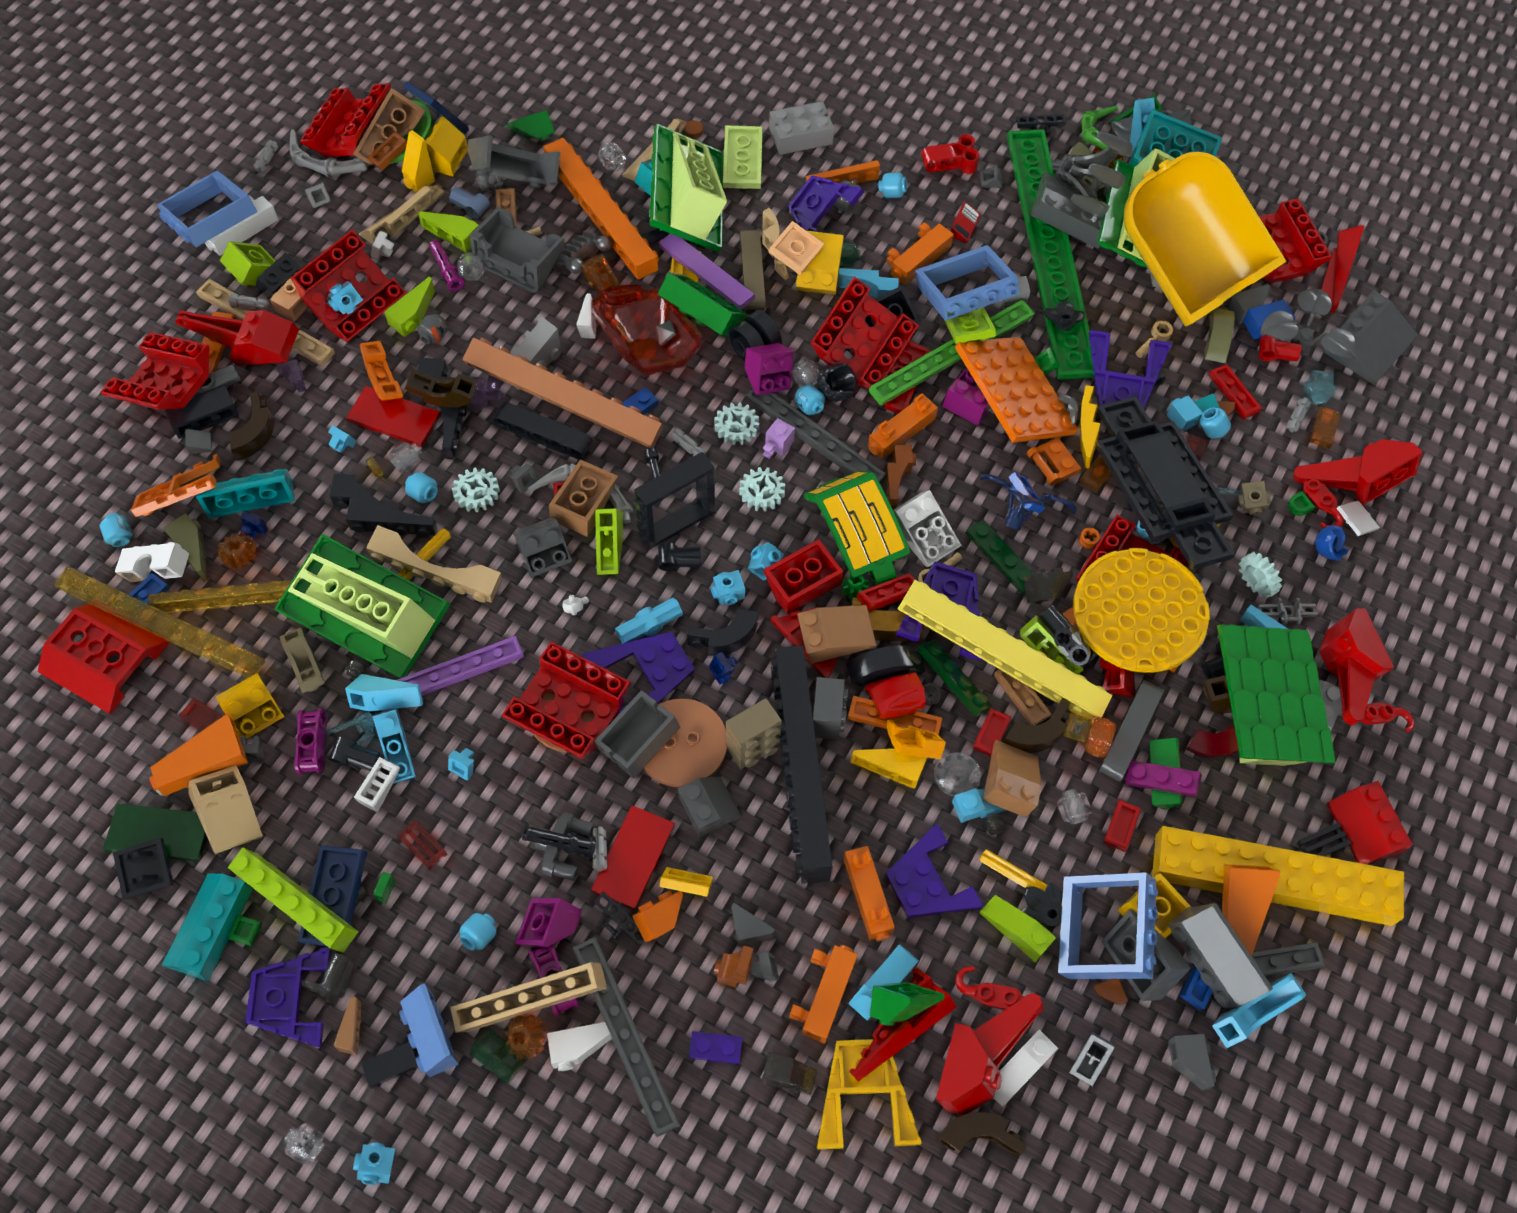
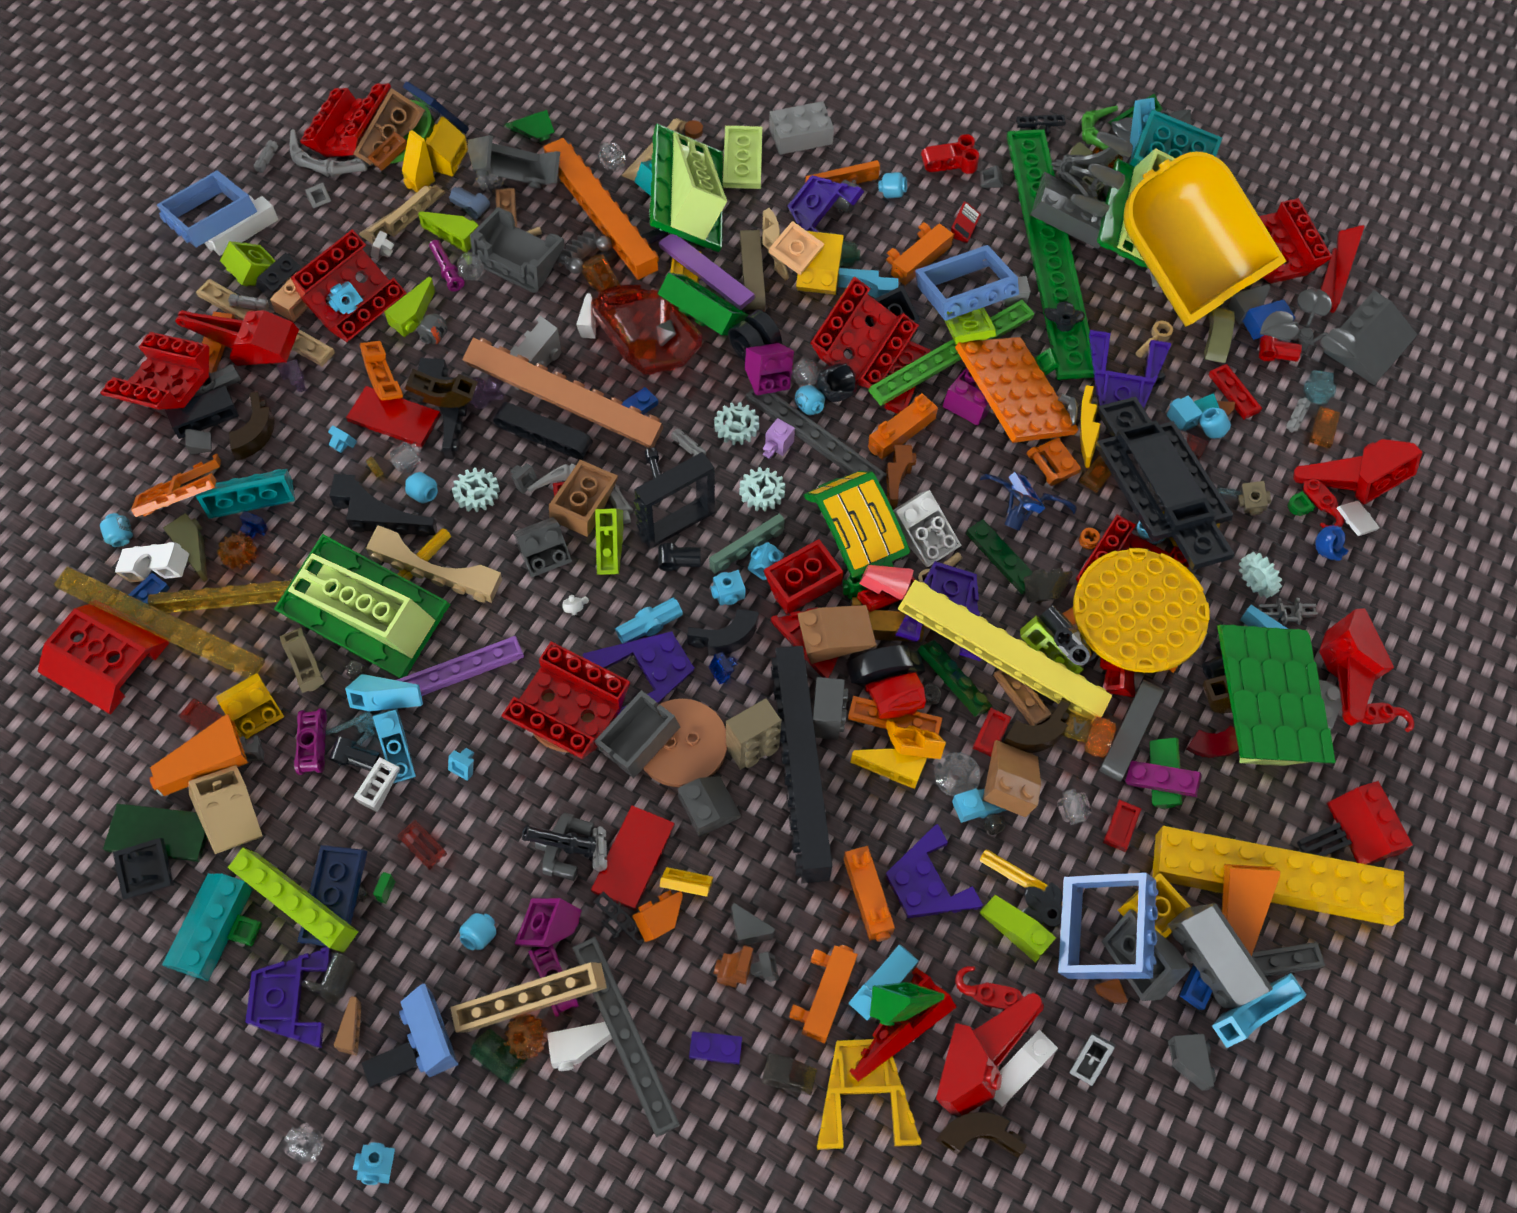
none -> sand green plate [709,513,785,574]
none -> coral slope [859,565,914,600]

